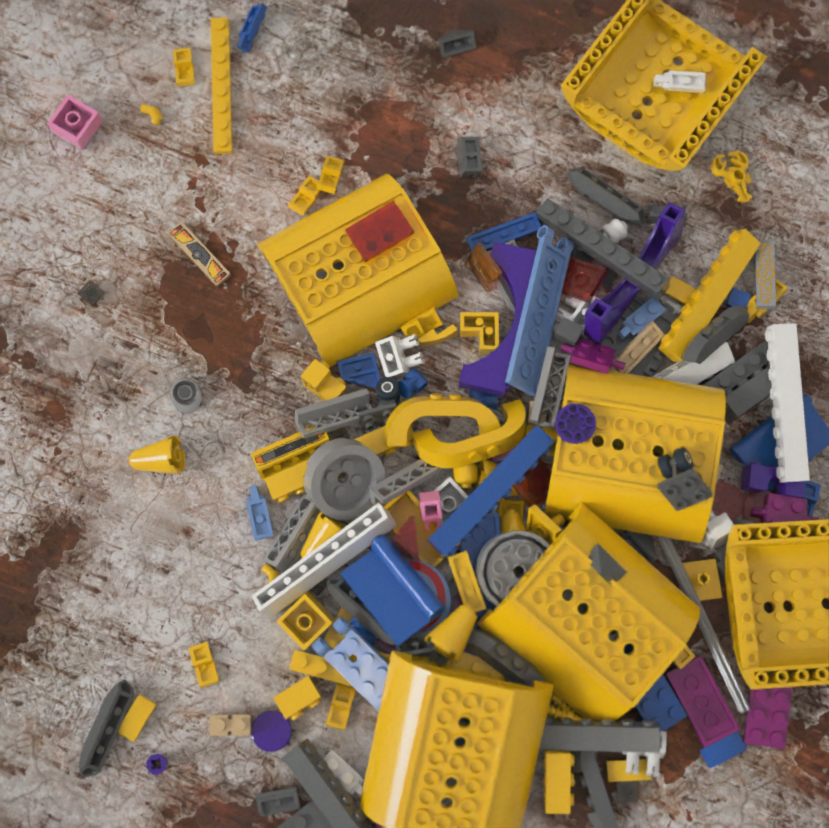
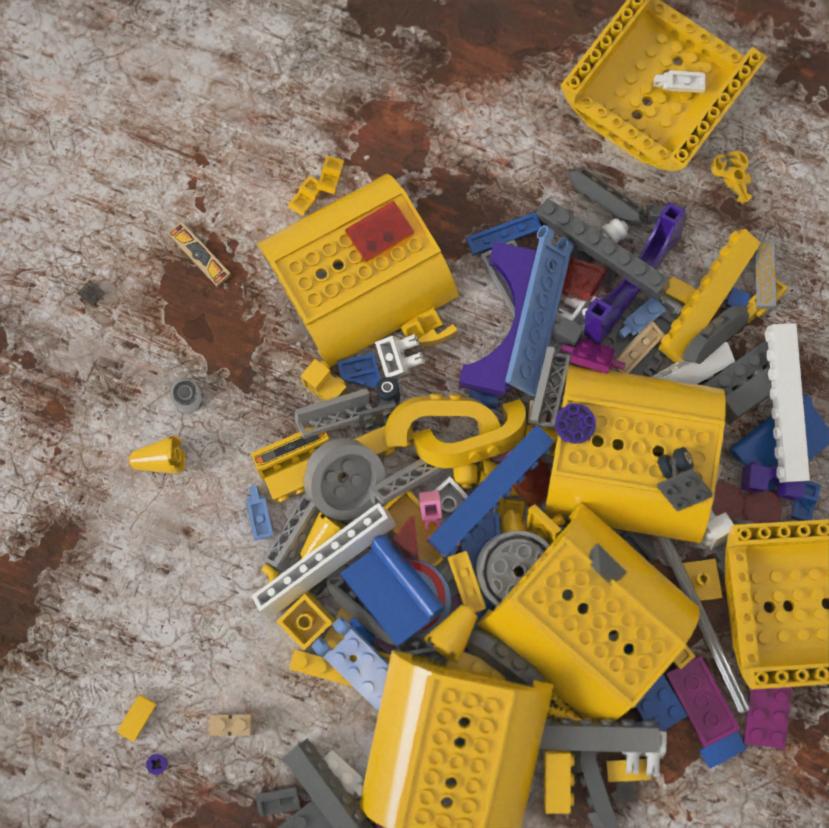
bright pink brick [47,95,103,150] -> none
dark grey brick [79,679,134,777] -> none
yellow arm [140,103,163,125] -> none
yellow slope [173,47,195,87] -> none
yellow slope [188,642,220,689] -> none
yellow plate [211,17,233,155] -> none
blue hinge [237,3,268,53] -> none
dark purple tile [251,711,292,752] -> none
yellow brick [273,676,323,720] -> none
yellow slope [325,684,356,731] -> none
clear smoke plate [327,427,350,441] -> none
blue piece [398,368,429,398] -> none
dark grey slope [438,30,477,58] -> none
dark grey hinge [456,137,482,179] -> none
yellow brick [460,312,499,355] -> none
clear orange slope [465,243,502,293] -> none
magenta plate [751,493,819,523] -> none

